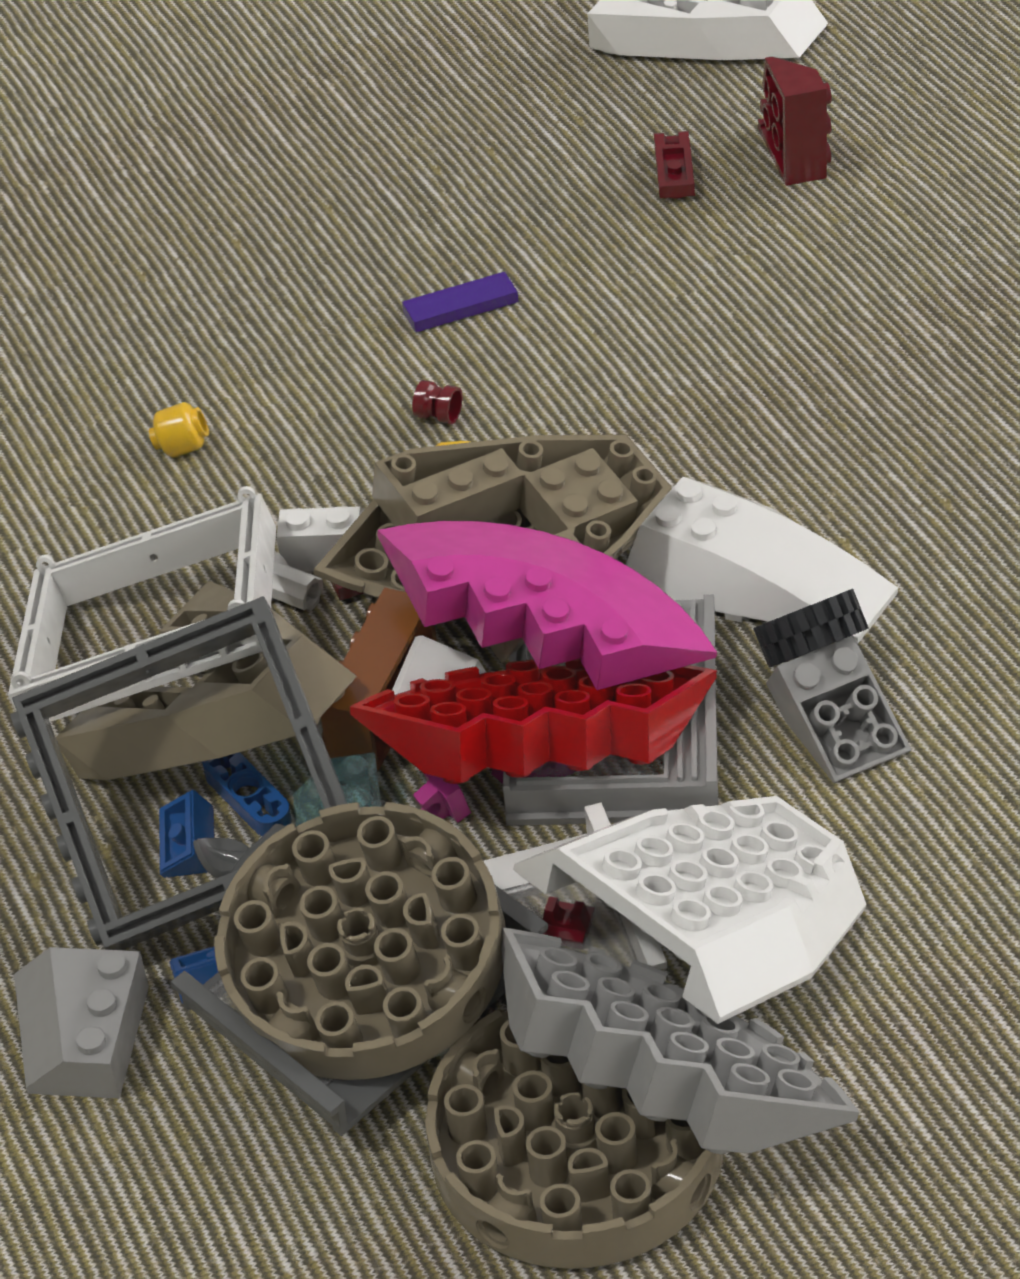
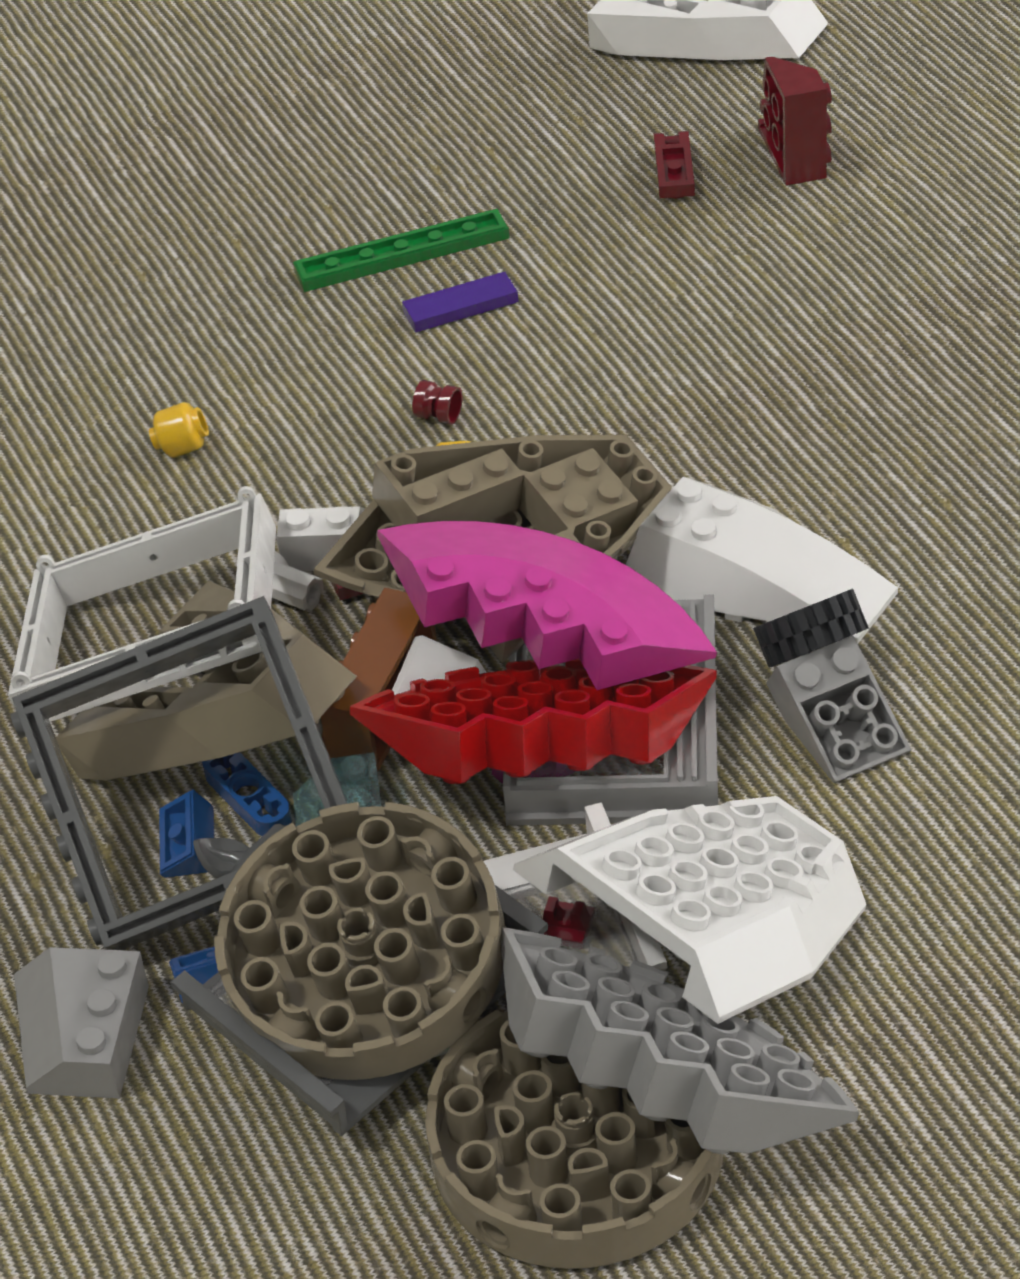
dark pink tile [413,773,471,823] -> none
none -> green tile [293,209,510,292]

